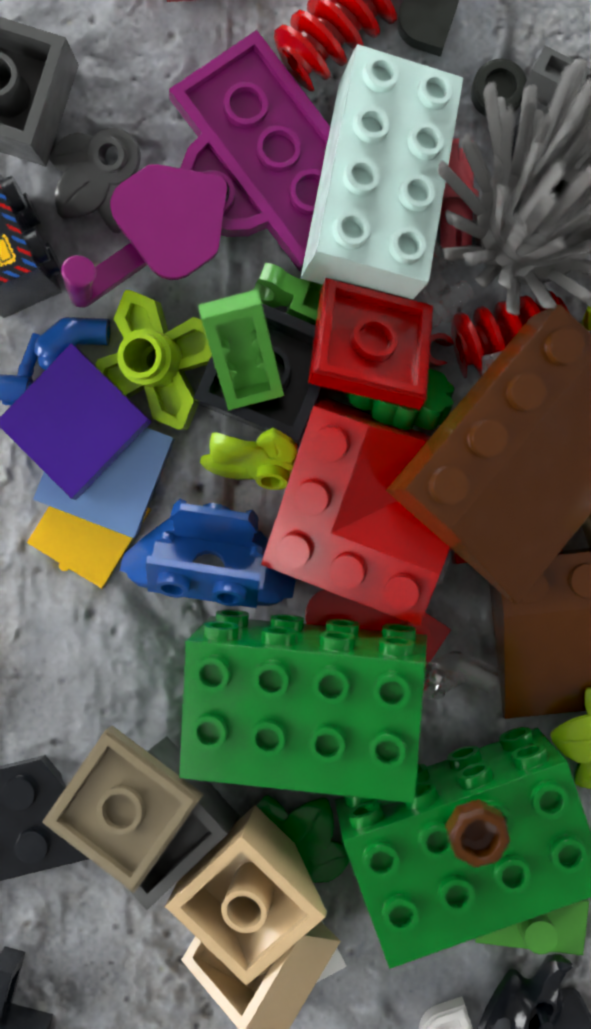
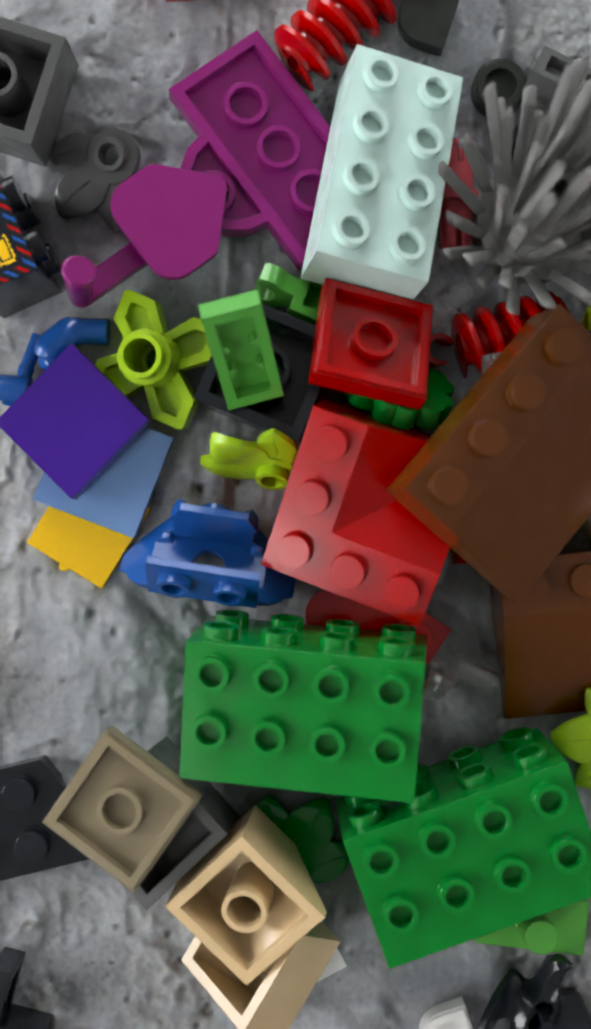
reddish brown tile [445,799,510,868] -> none

